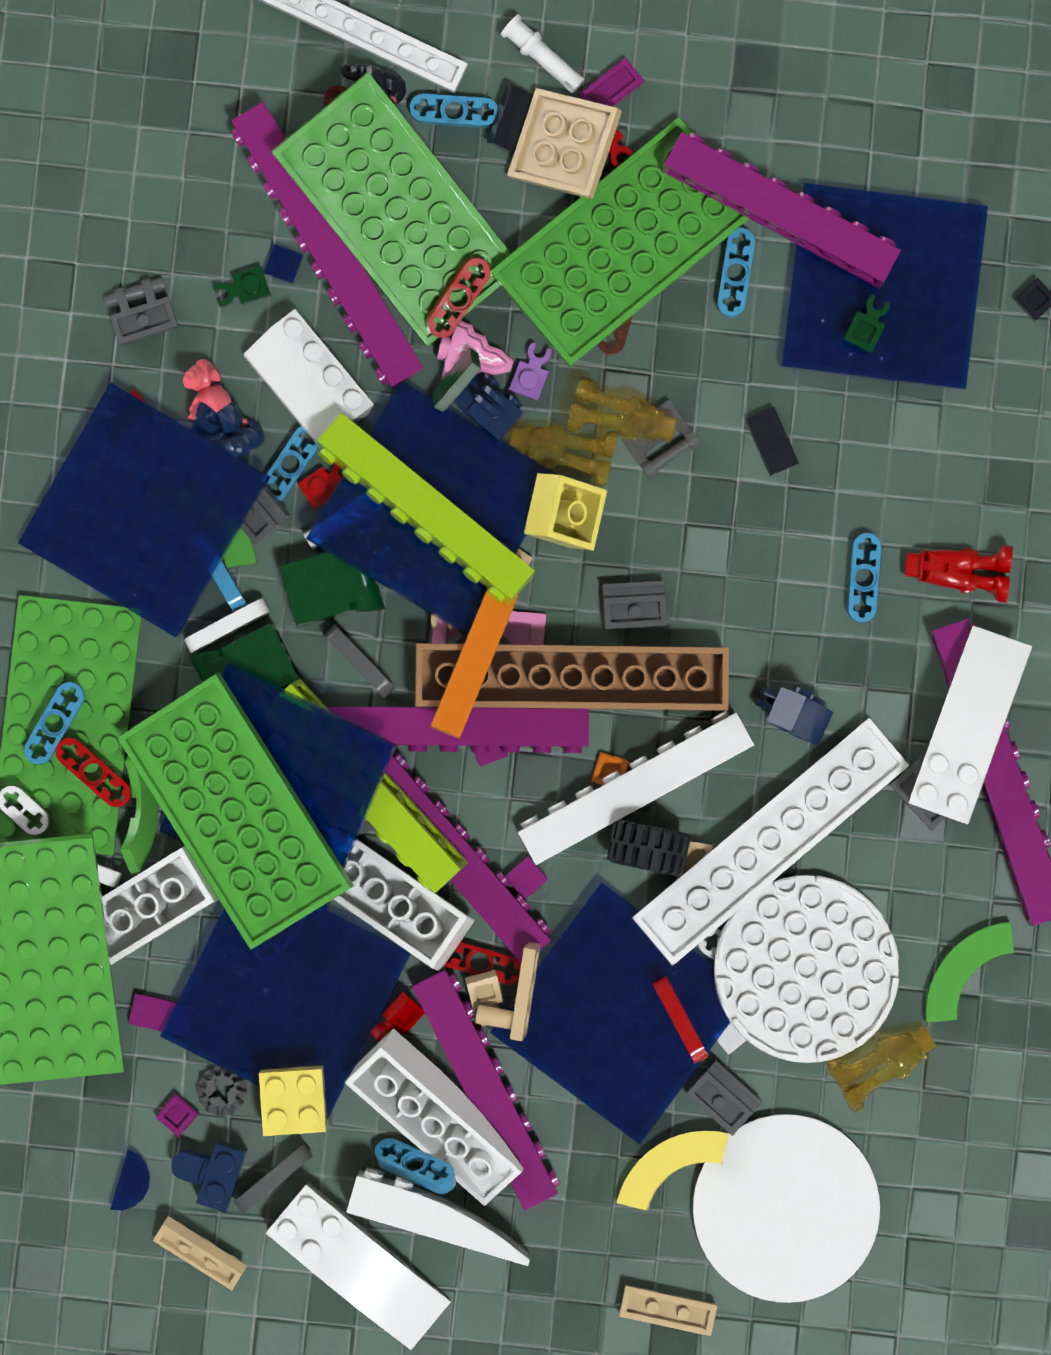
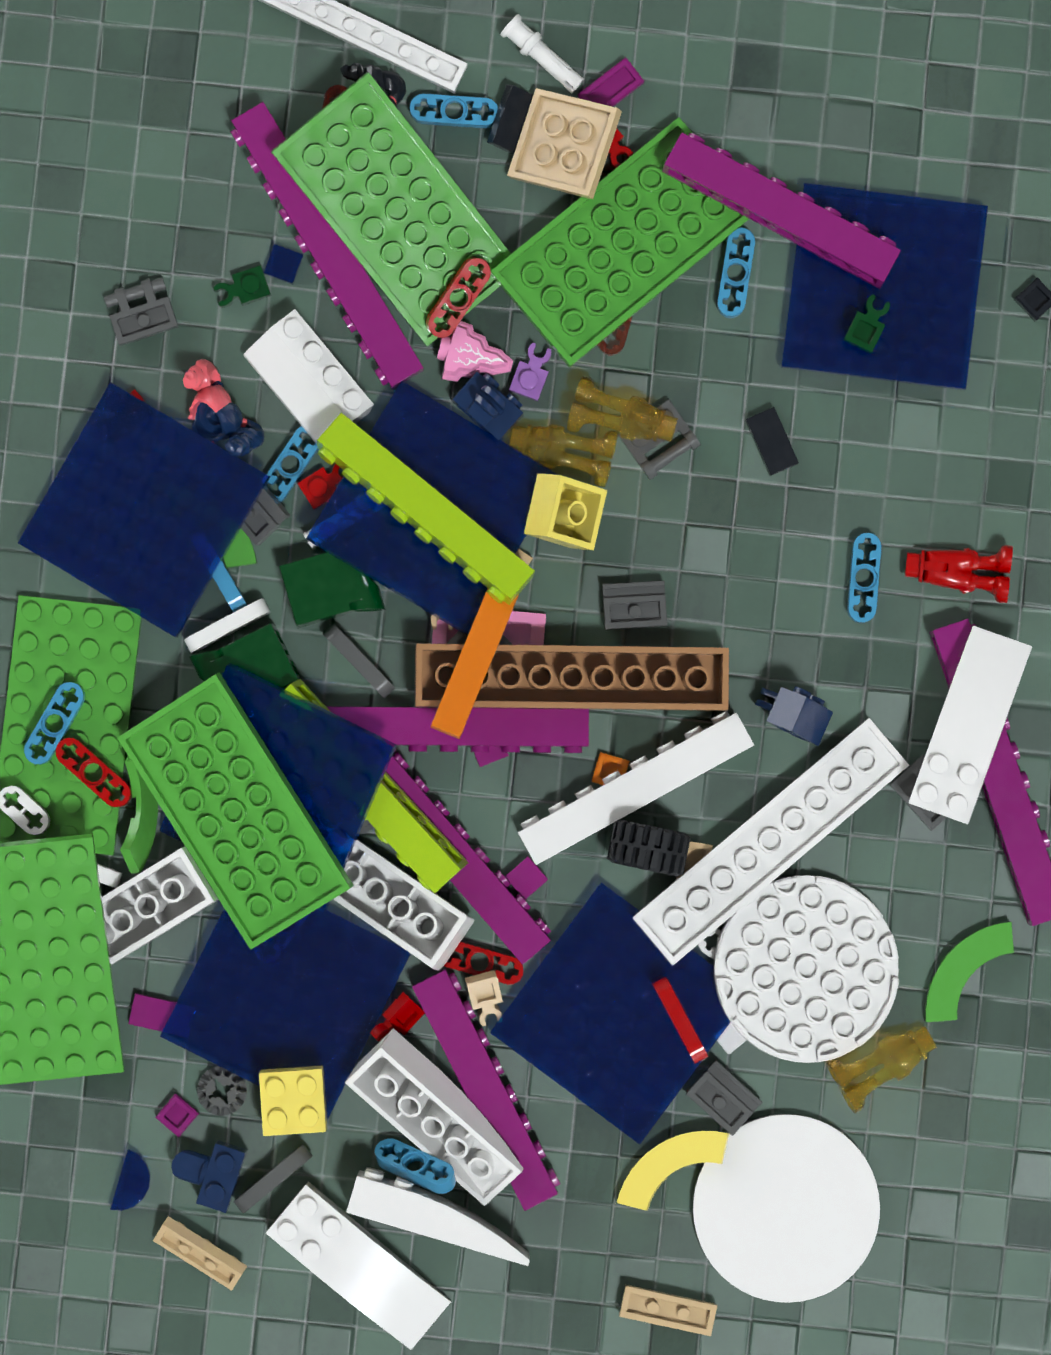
tile [432,348,481,412] -> none
tan piece [476,942,541,1041] -> none

